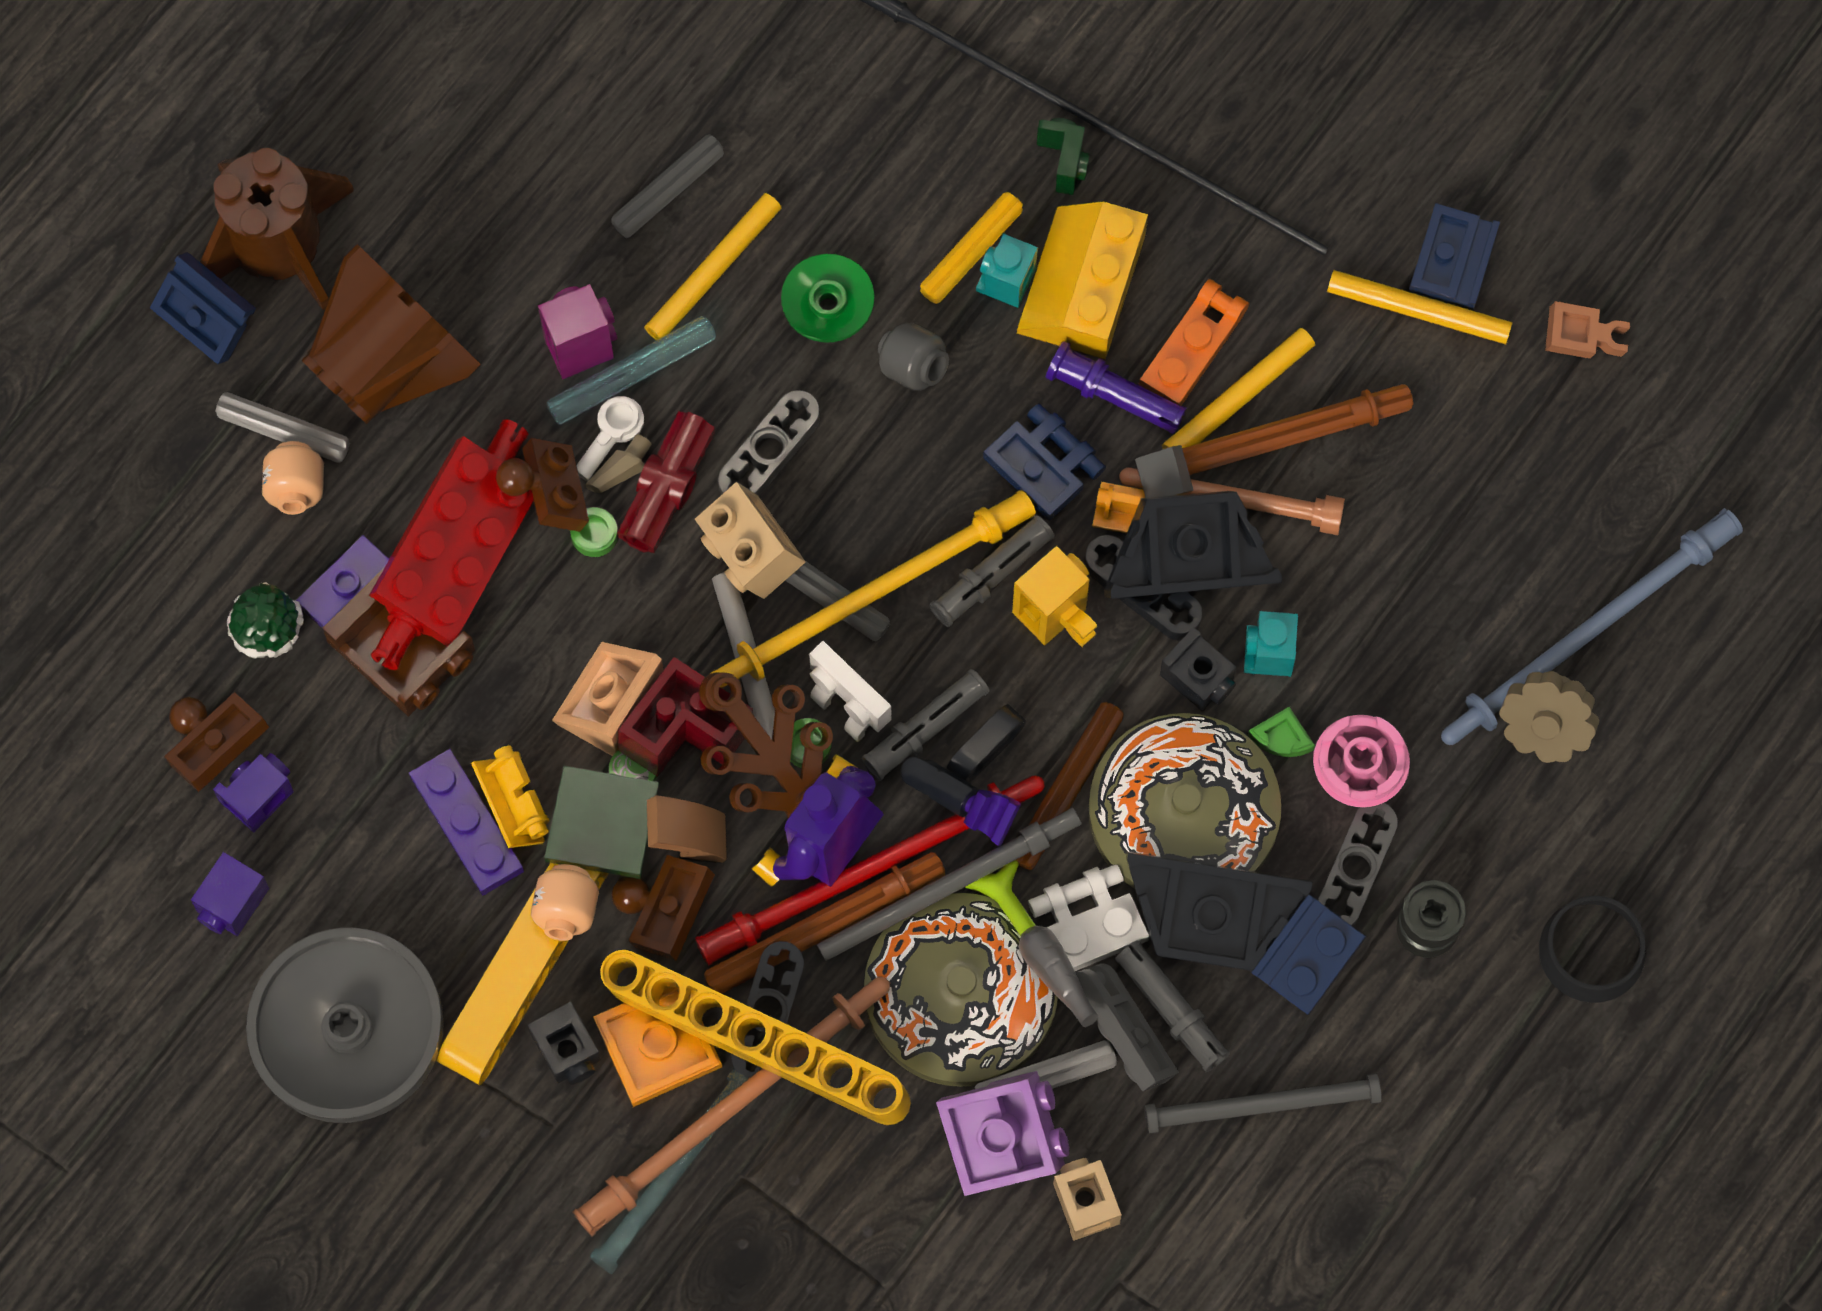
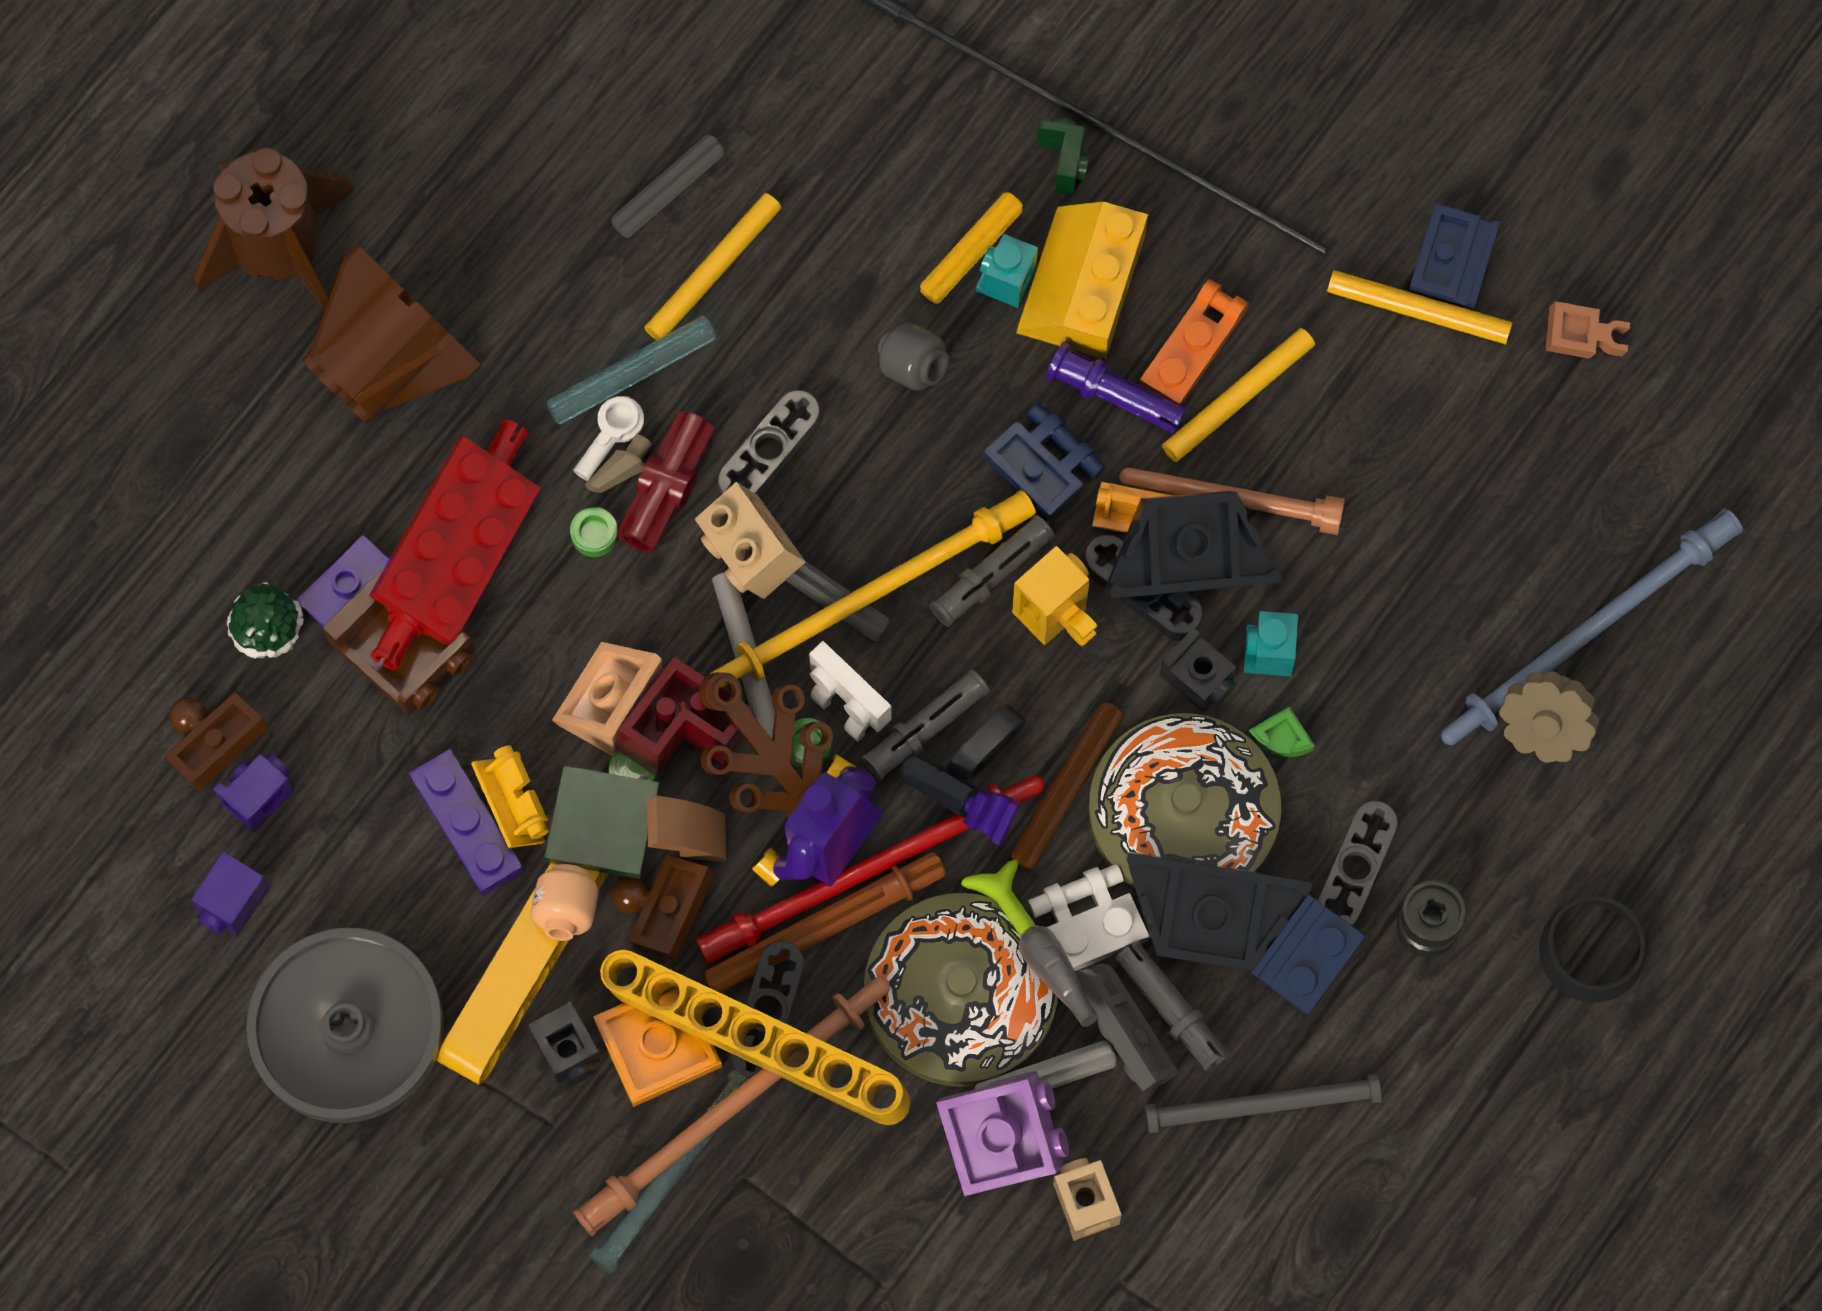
dark blue plate [150,252,256,364] -> none
light grey axle [215,392,350,463] -> none
light nougat head [262,441,324,515] -> none
reddish brown plate [496,438,589,532] -> none
magenta brick [538,284,618,380] -> none
green dish [781,254,874,343] -> none
dark grey bar [817,807,1082,961] -> none
dark grey tile [1135,445,1194,498] -> none
dark orange axle [1182,384,1413,475] -> none
bright pink cone [1313,715,1410,807] -> none

